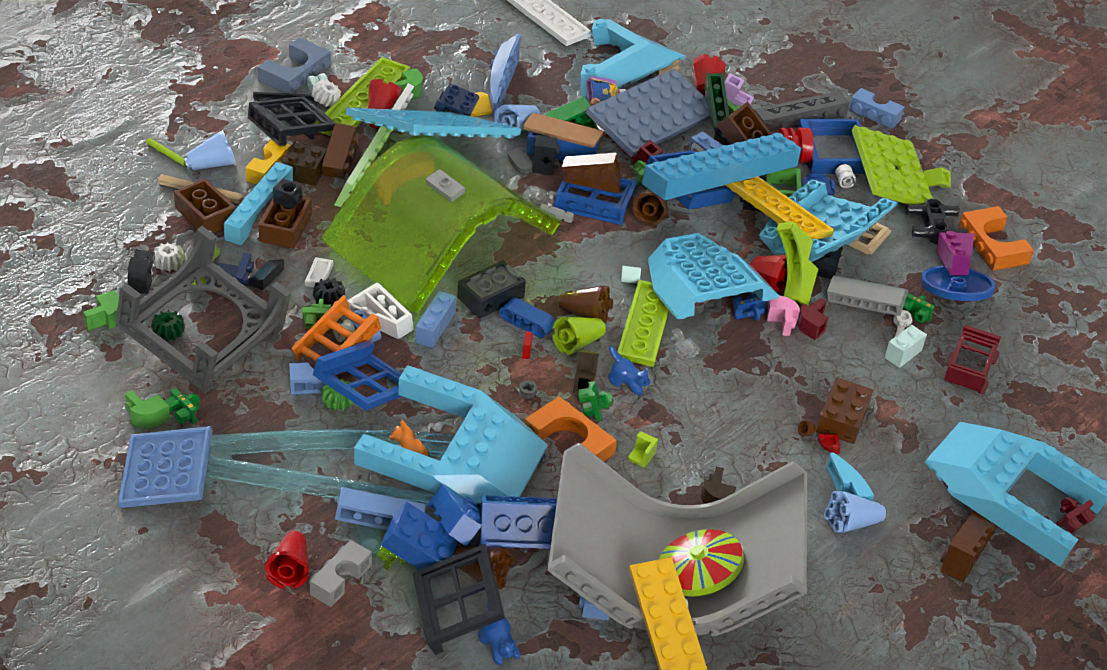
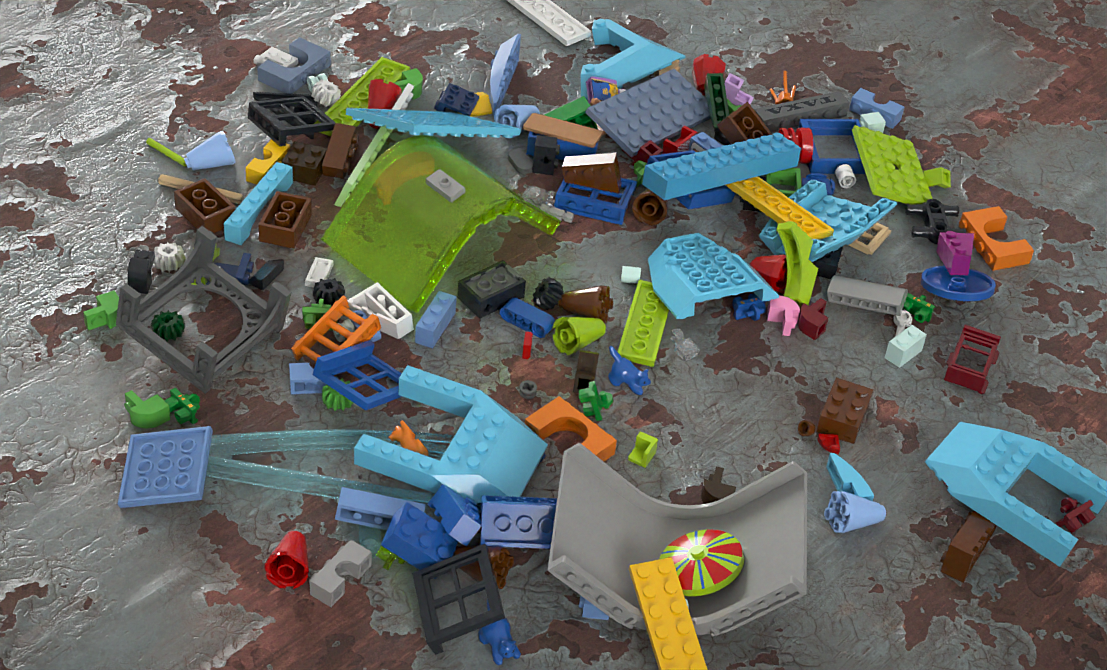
black brick [273,178,303,209] -> none
none -> white plate [254,47,298,68]
none -> black gear [533,277,564,310]
none -> red panel [662,126,698,154]
none -> orange plant [770,71,796,104]
none -> light aqua brick [859,112,886,133]

